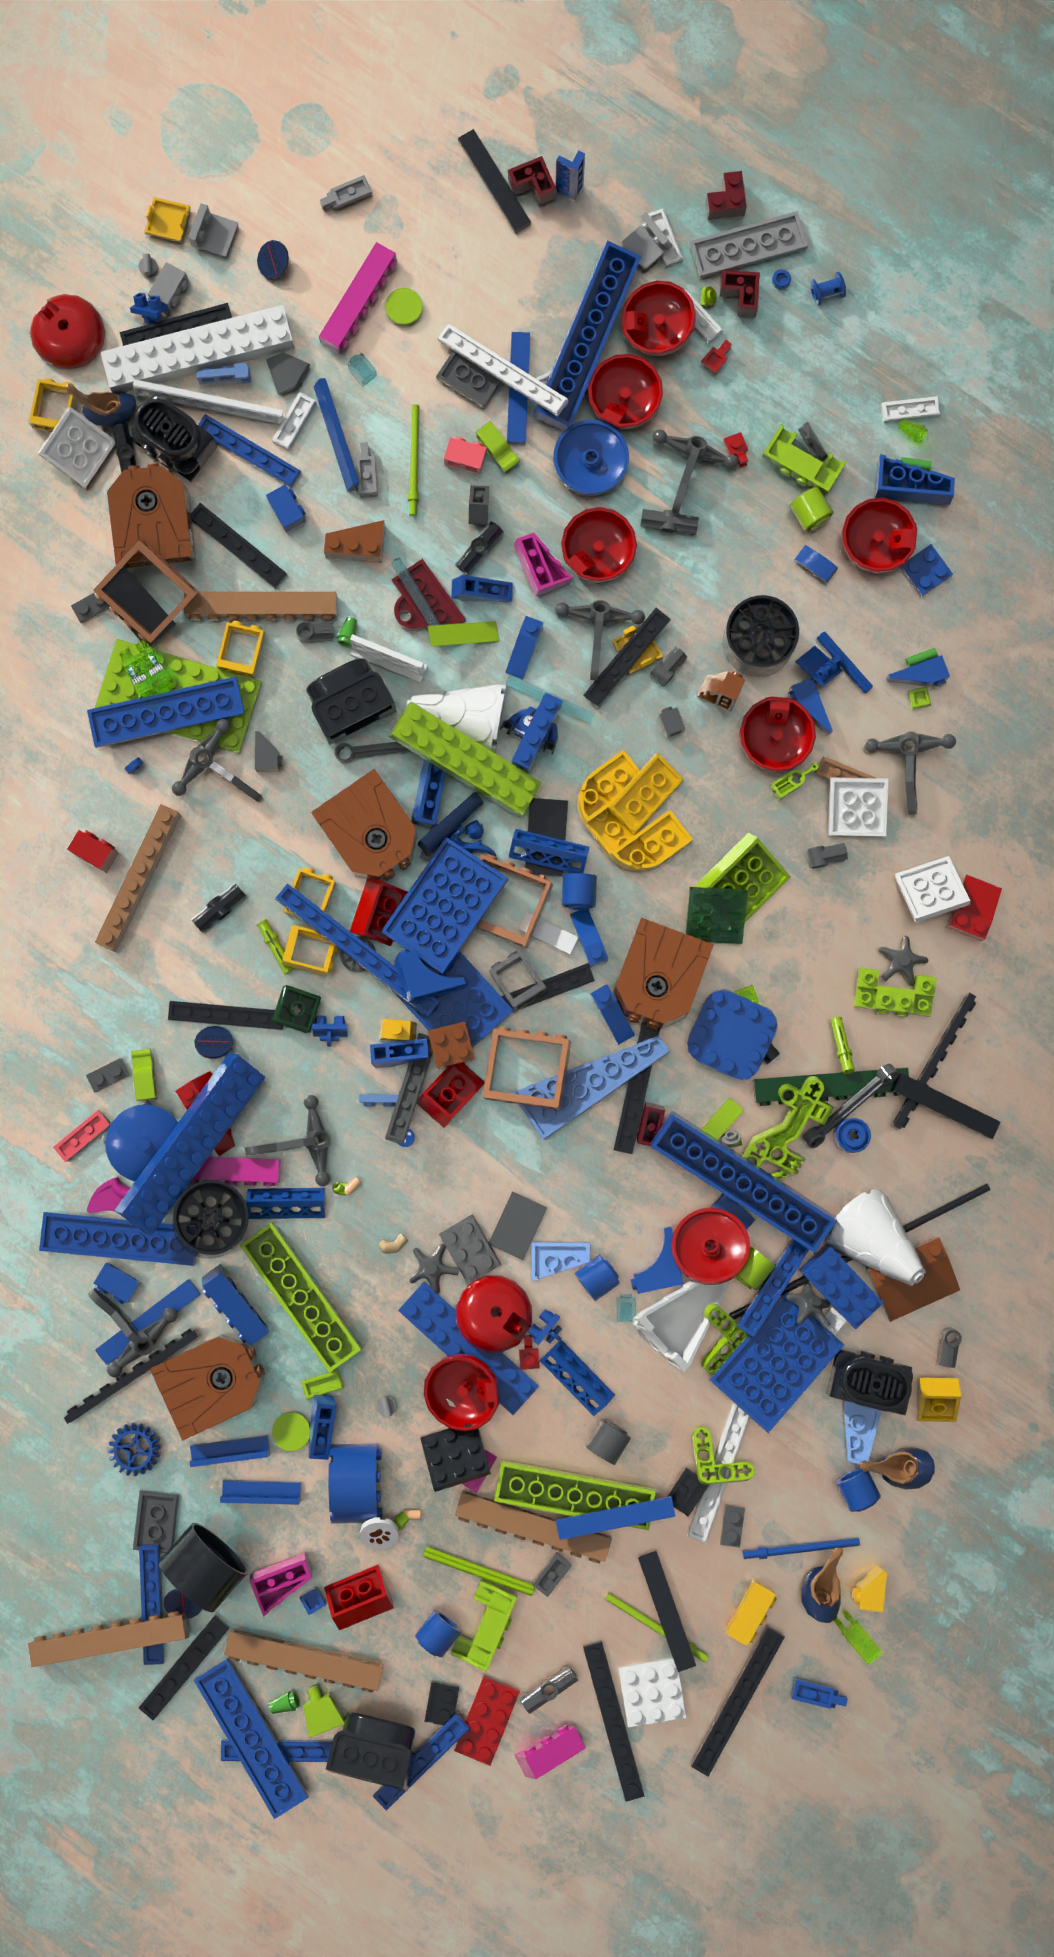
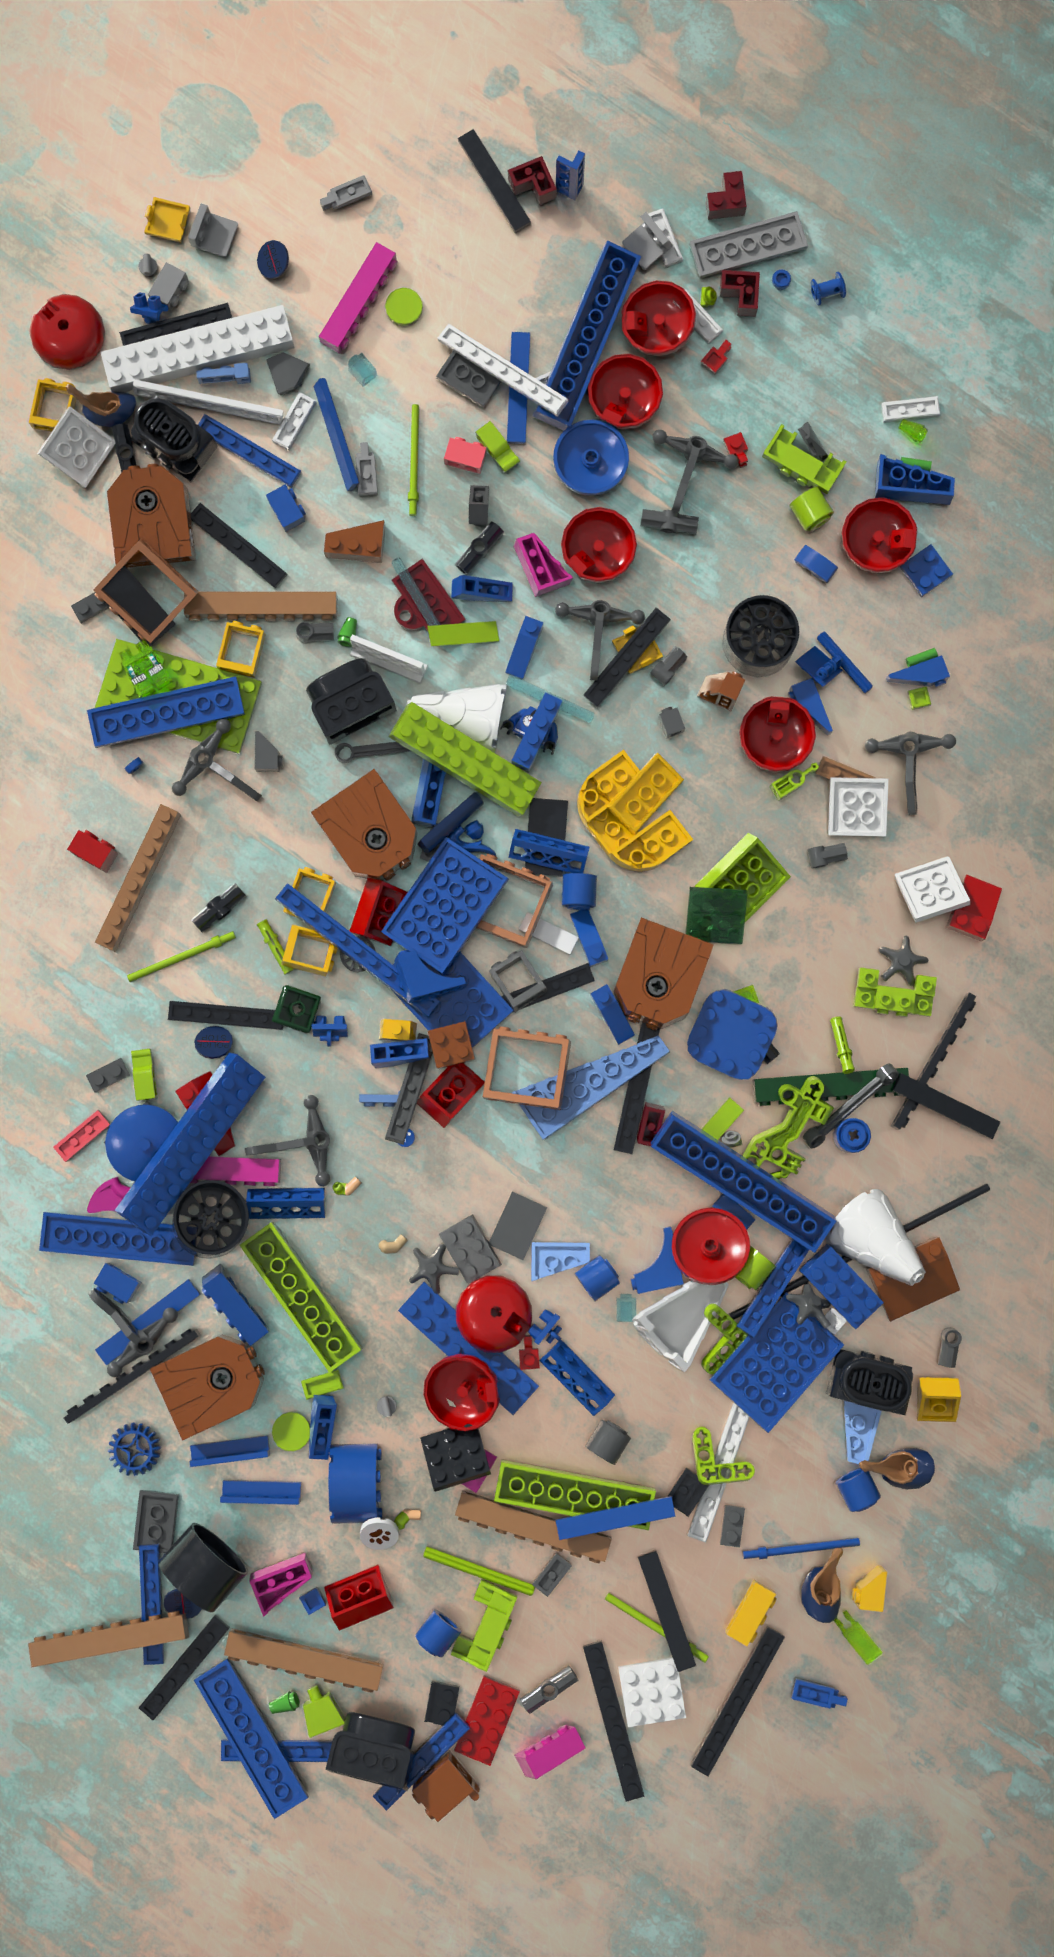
none -> lime bar [127,931,236,982]
none -> dark orange container [412,1750,480,1822]

